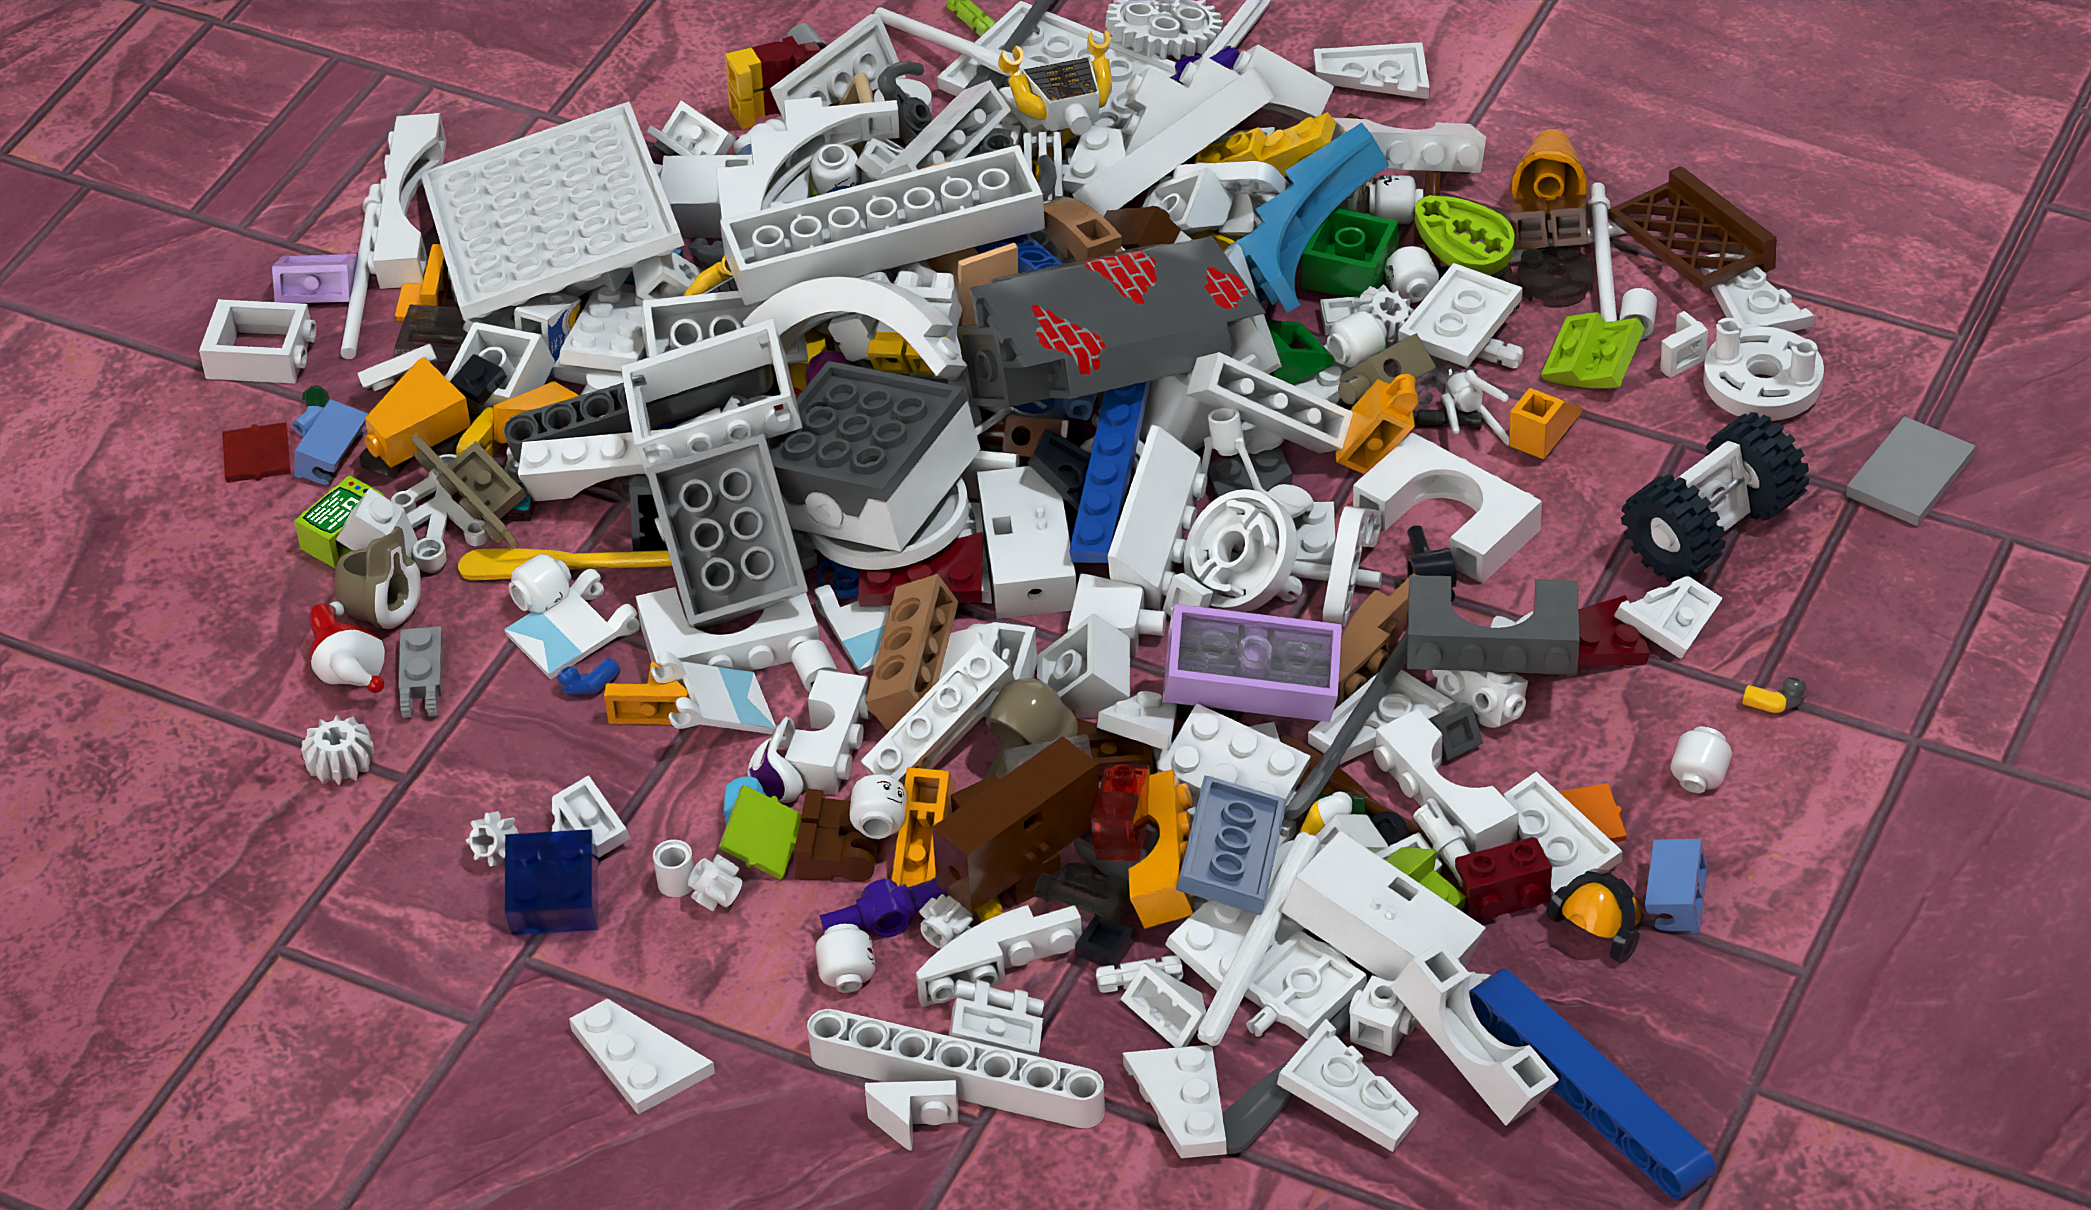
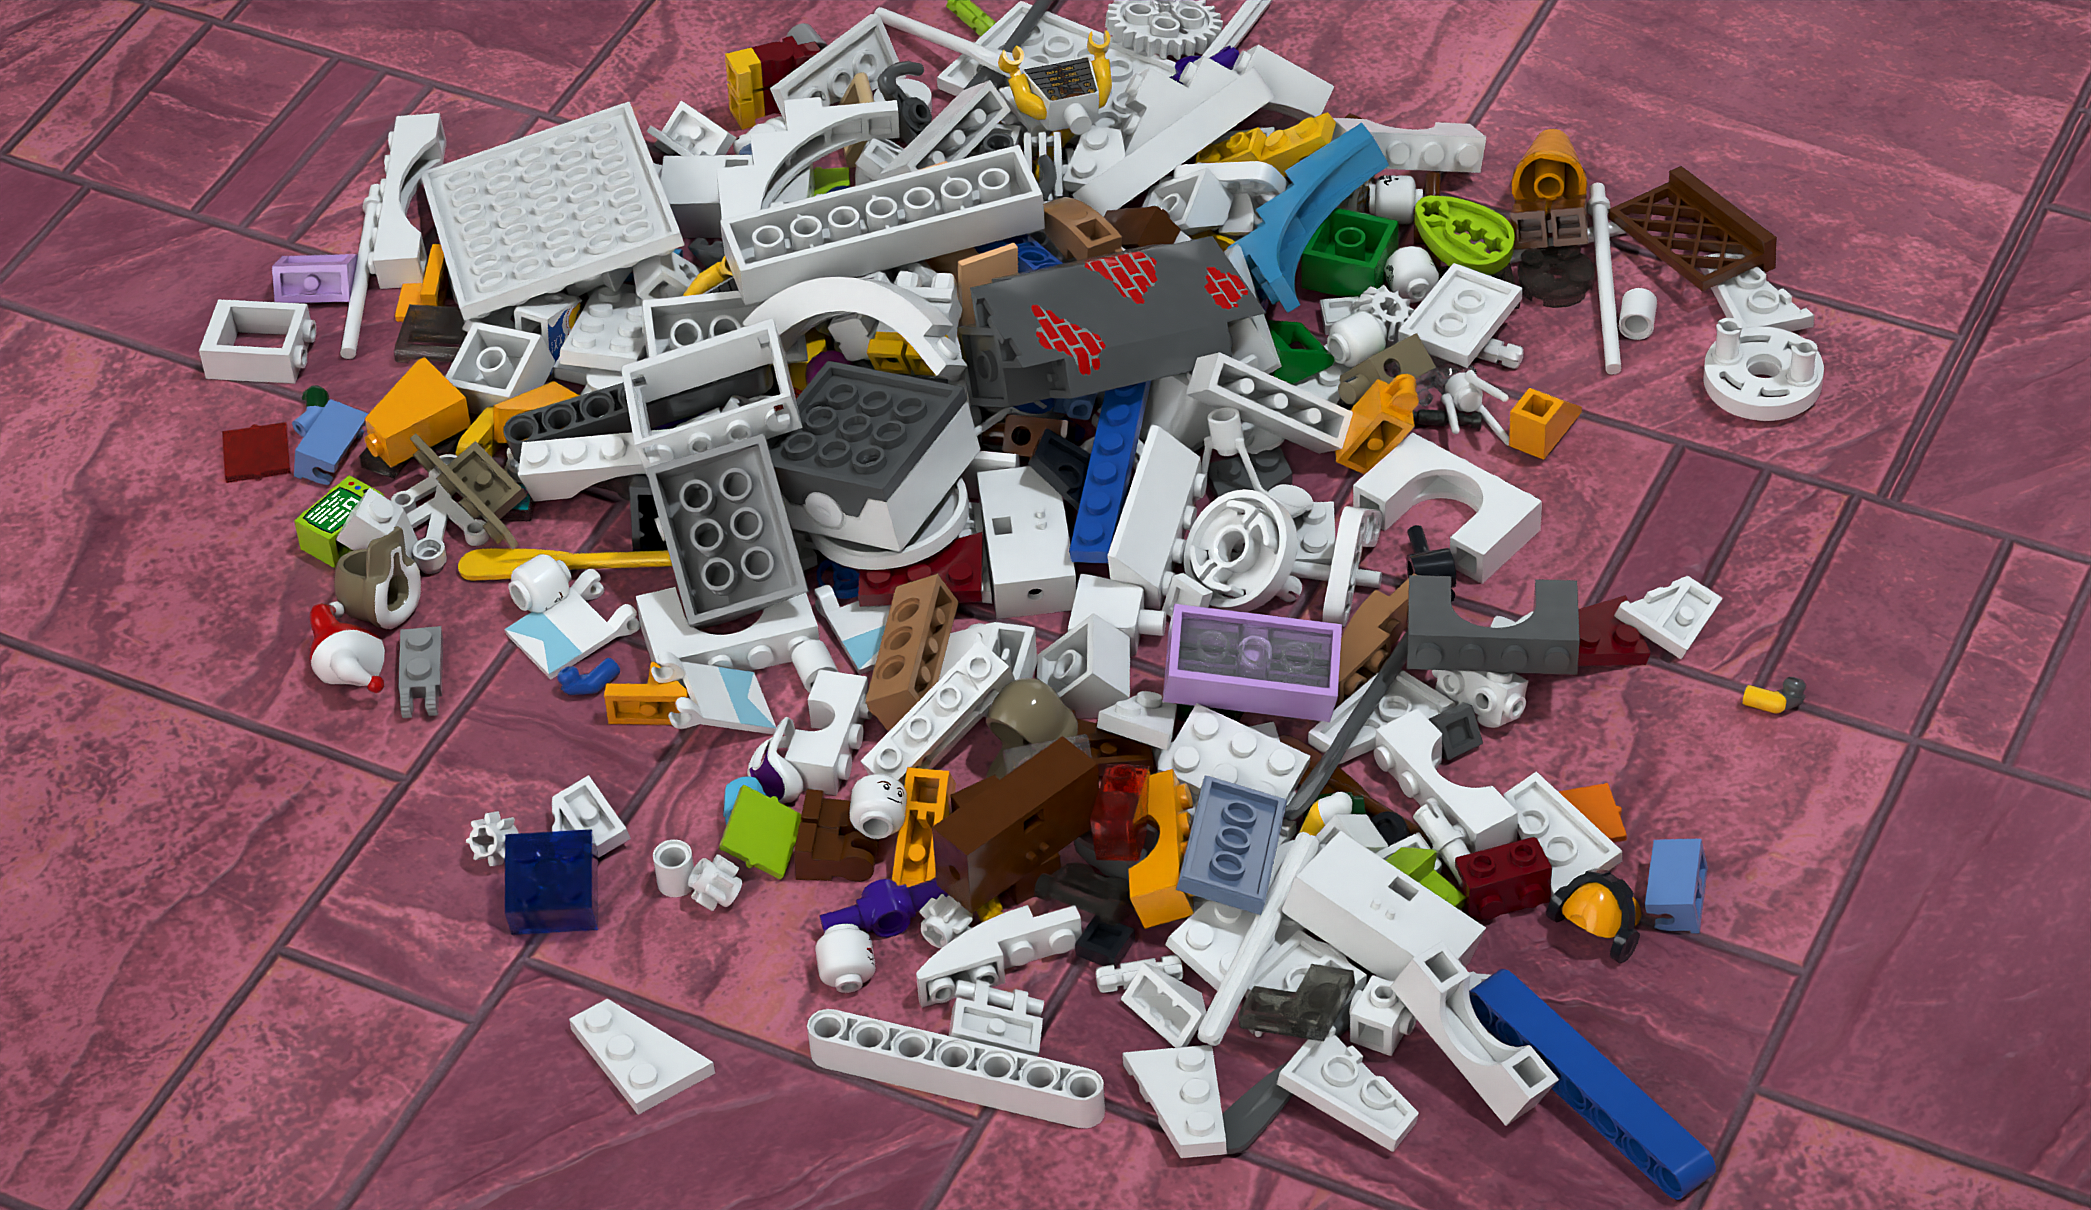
white gear [301,715,375,786] -> none
white plate [357,343,438,391] -> none
black plate [450,354,507,405] -> none
white head [810,143,861,195] -> none
white slope [865,1080,958,1151] -> none
white wing [1314,42,1430,99] -> none
lime slope [1541,312,1645,388] -> none
black plate [1621,412,1810,583] -> none
white bracket [1660,311,1708,378] -> none
white head [1670,727,1732,793] -> none
light grey tile [1846,416,1976,526] -> none
none -> clear smoke plate [1238,964,1355,1042]

